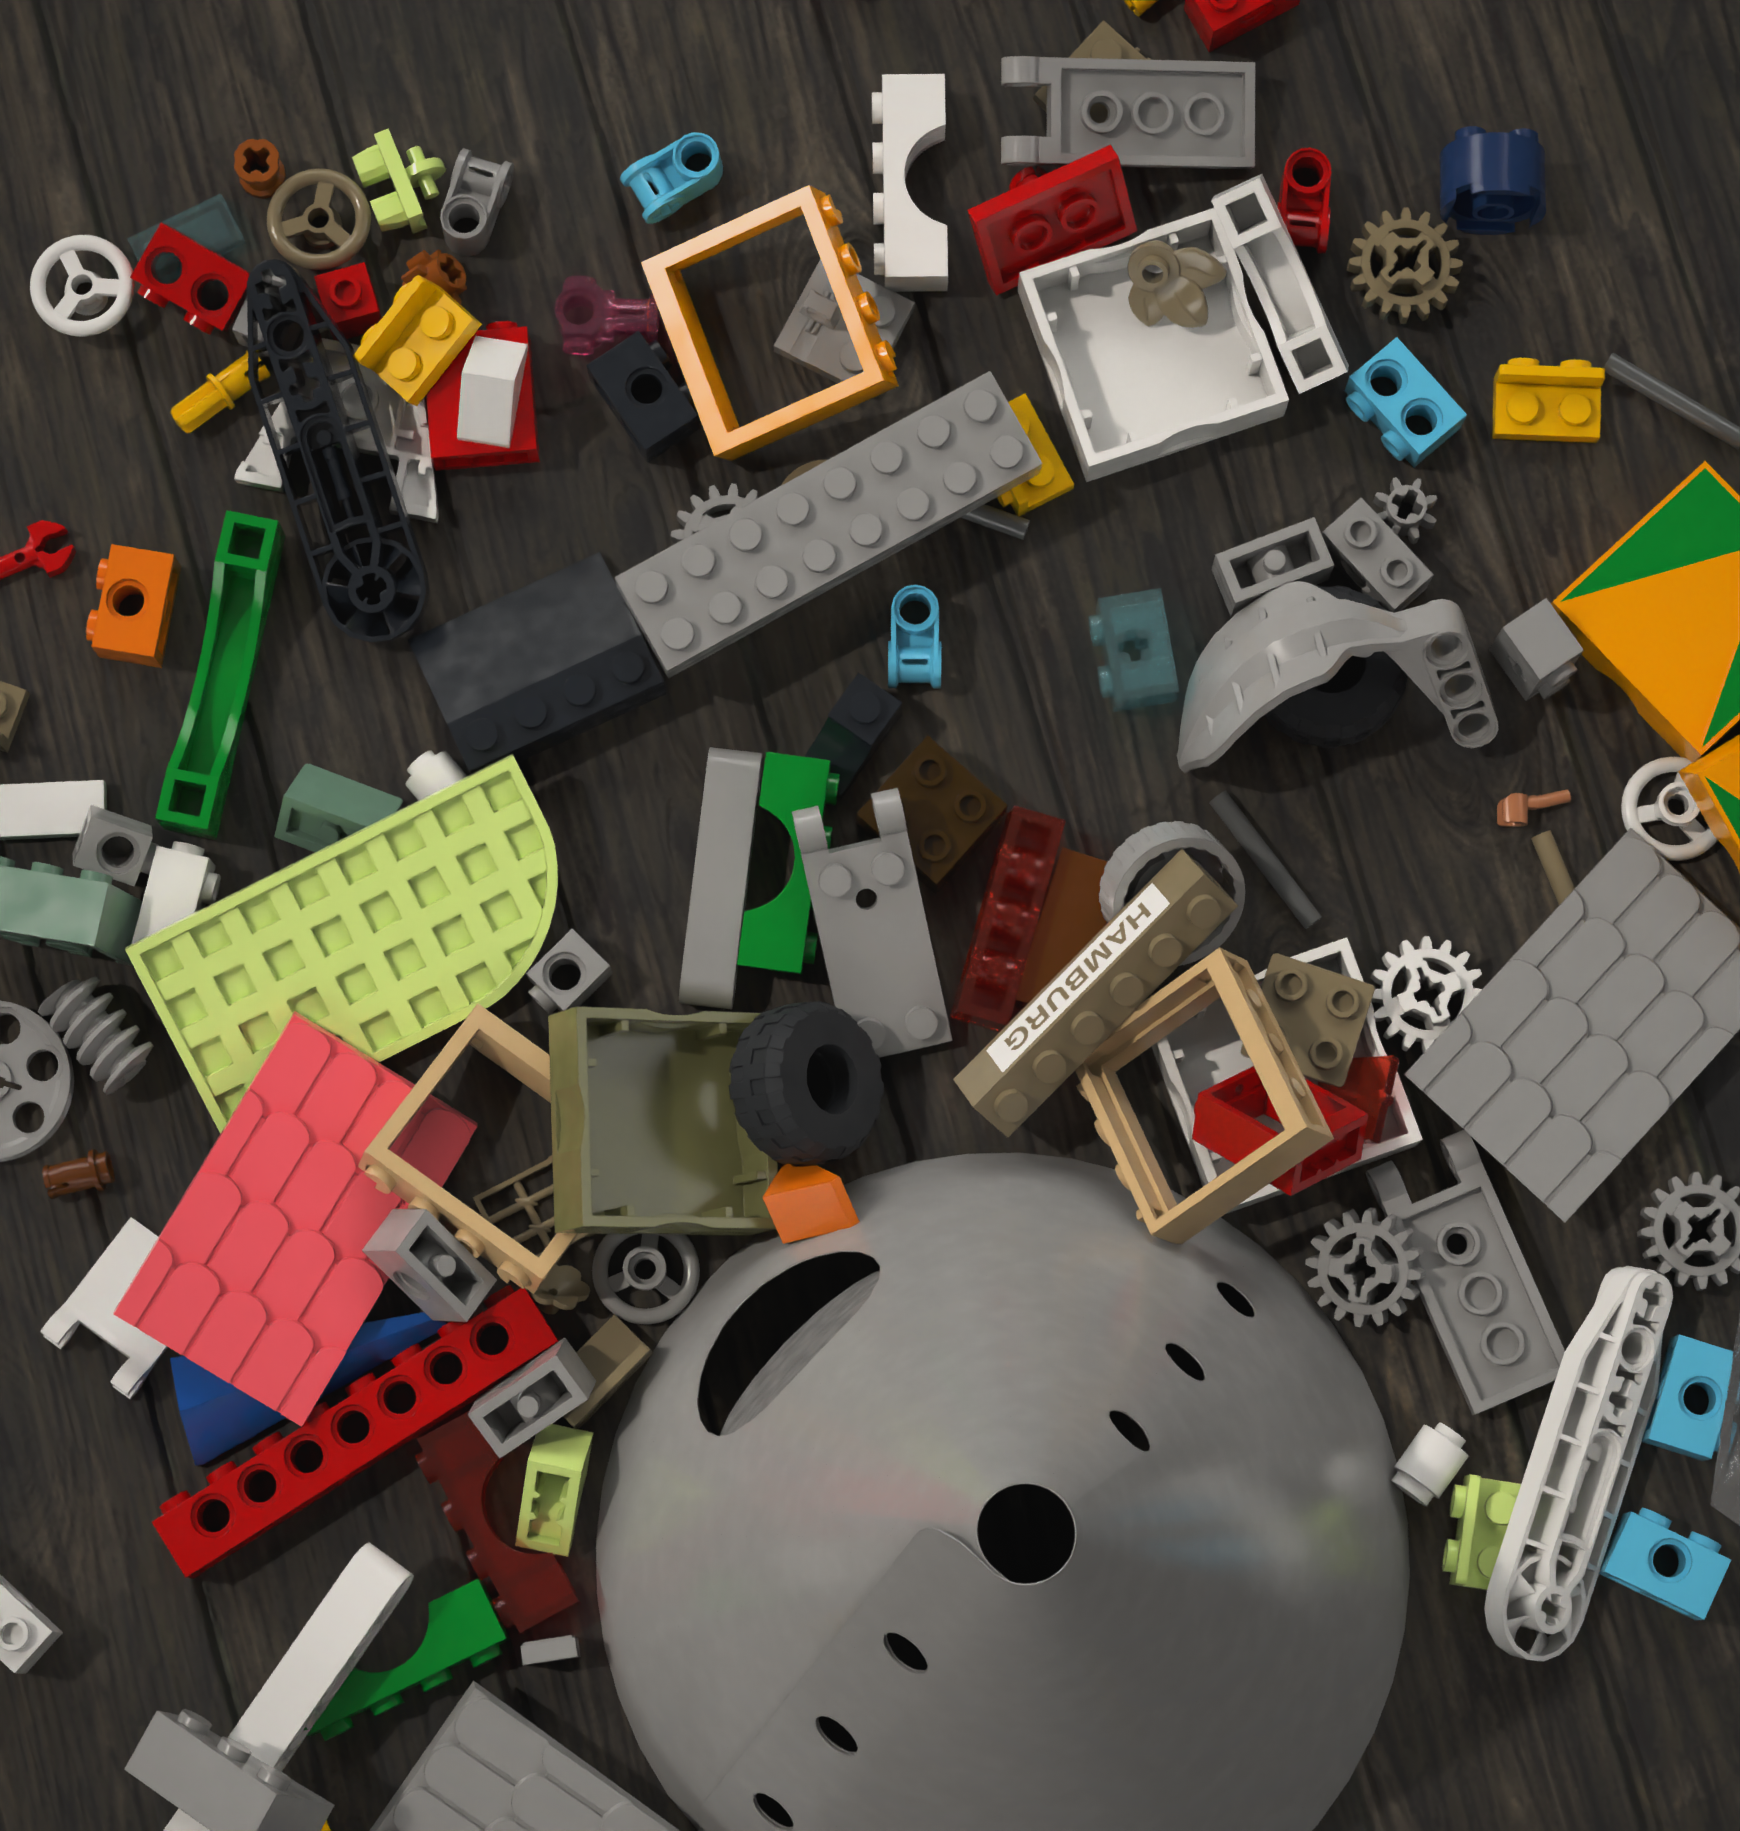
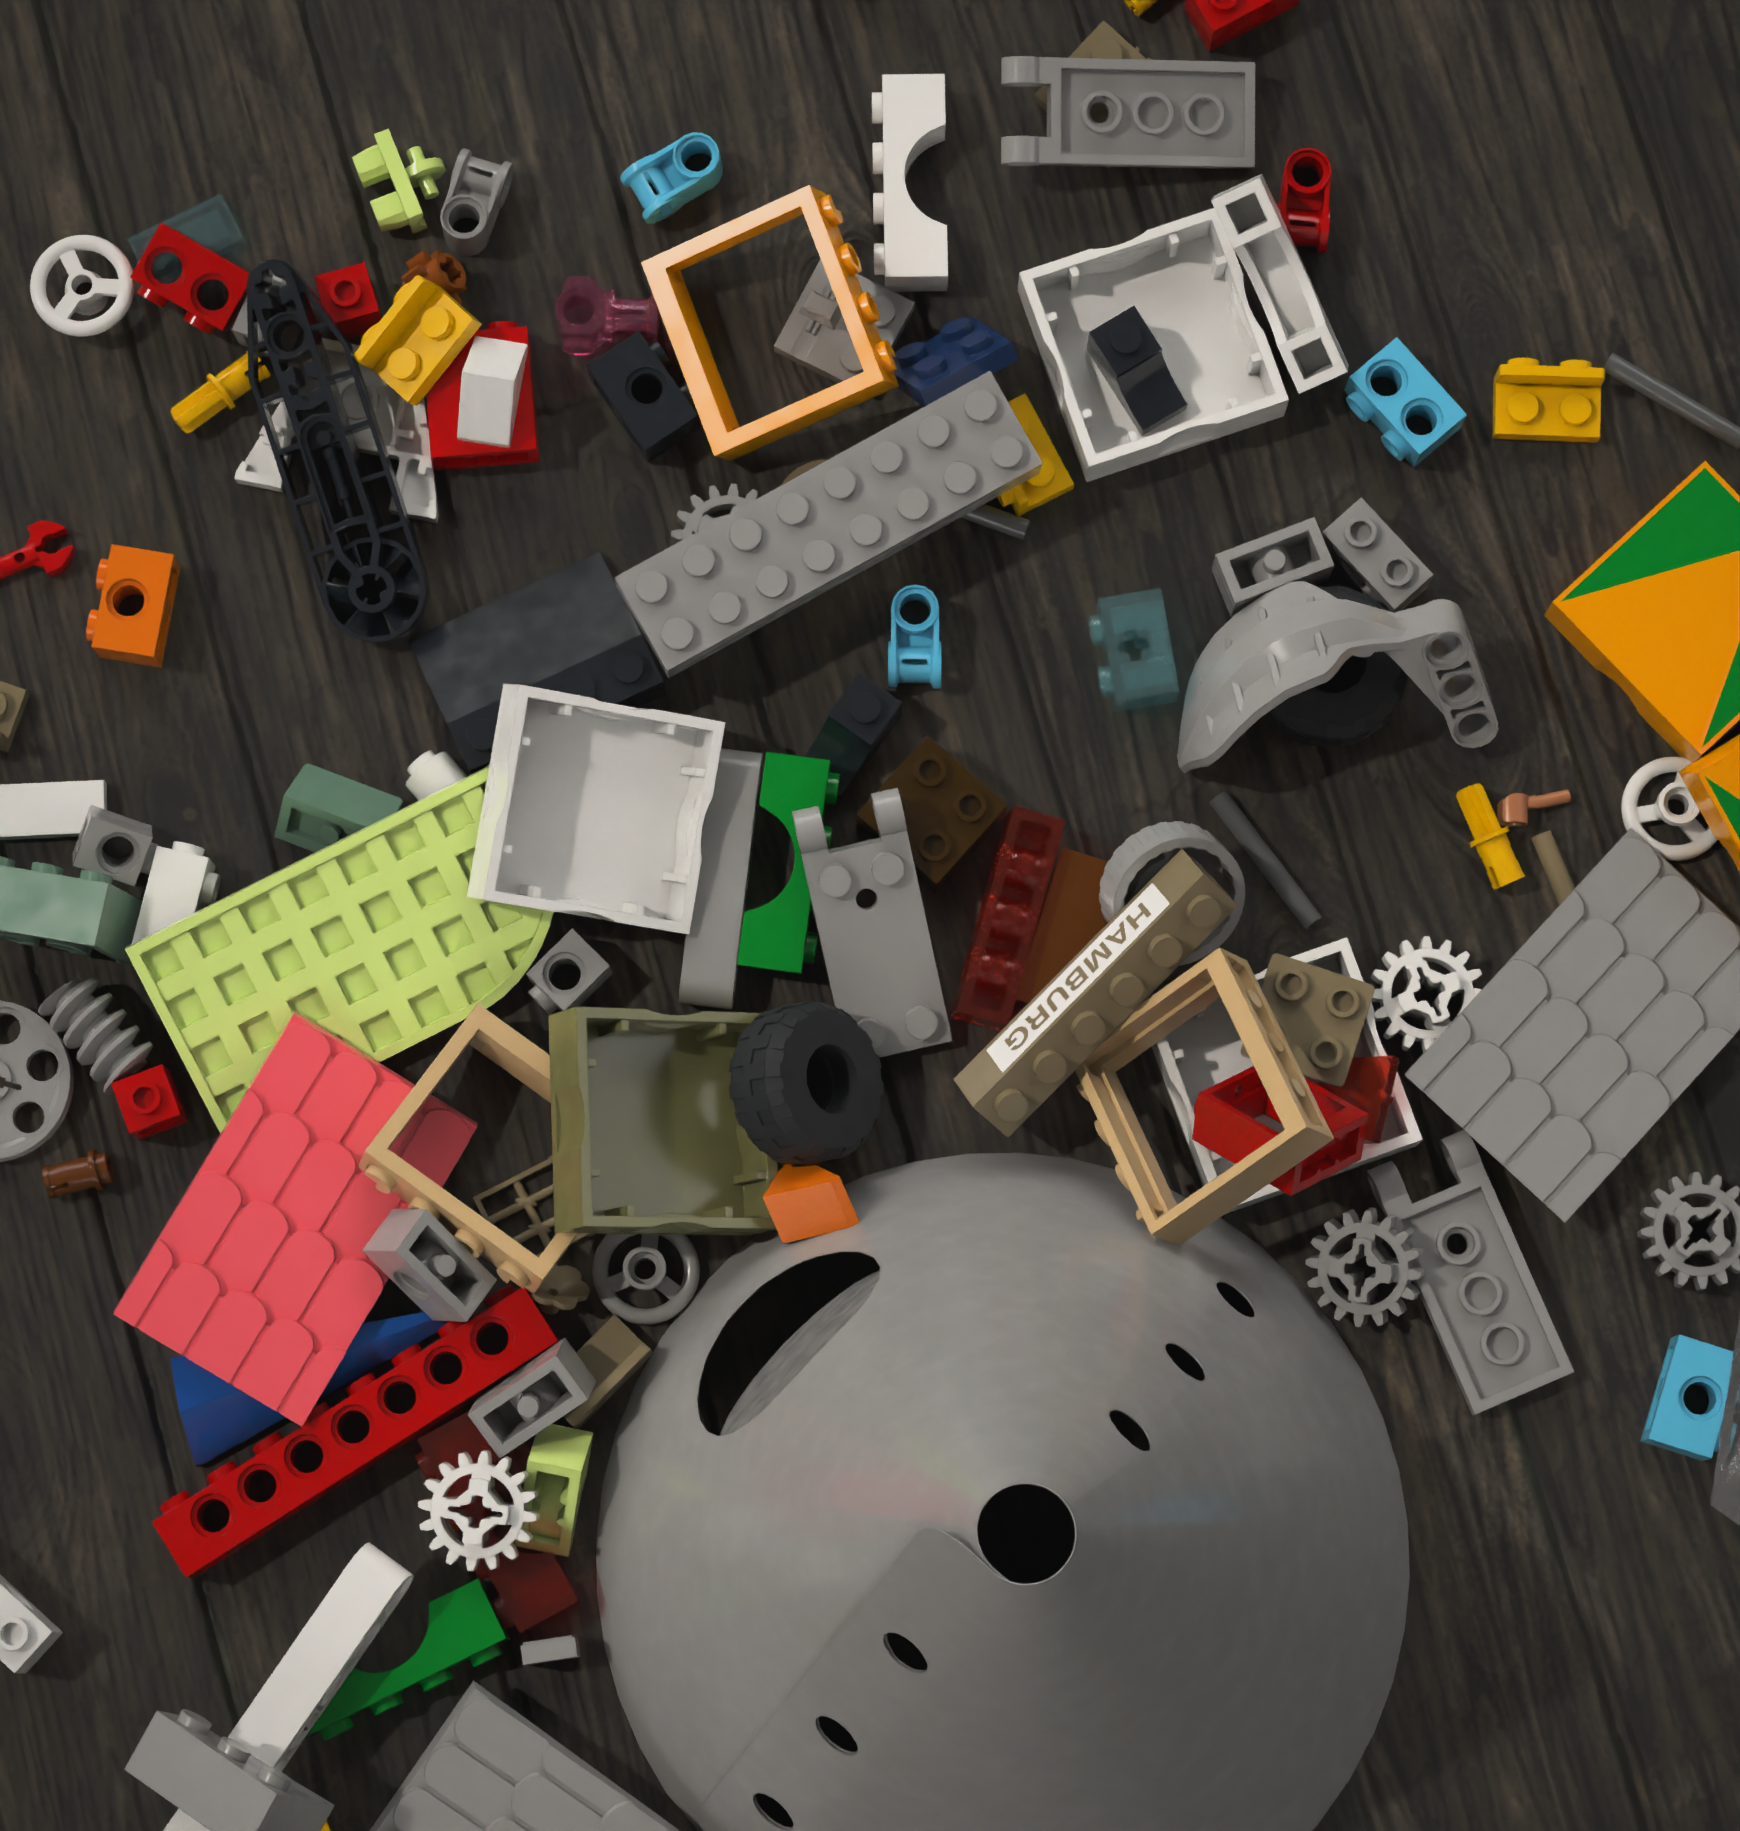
white flag [40,1217,168,1400] -> none
green arch [155,510,286,840] -> none
dark orange bush [234,139,286,199] -> none
dark tan piece [267,168,371,270] -> none
red plate [967,145,1137,296] -> none
dark tan plate [1127,240,1227,328] -> none
dark tan gear [1347,207,1463,324] -> none
light grey gear [1373,477,1437,544] -> none
white brick [1391,1422,1469,1507] -> none
dark blue brick [1439,126,1546,235] -> none
yellowish green bracket [1442,1474,1521,1590] -> none
white beam [1484,1266,1673,1662] -> none
light grey brick [1489,598,1584,701] -> none
medium azure brick [1599,1507,1731,1620] -> none
none -> red brick [111,1064,189,1141]
none -> white gear [418,1450,540,1571]
none -> white tile [467,684,725,935]
none -> dark blue plate [894,316,1019,407]
none -> black arch [1087,306,1187,436]
none -> yellow axle [1456,783,1526,890]

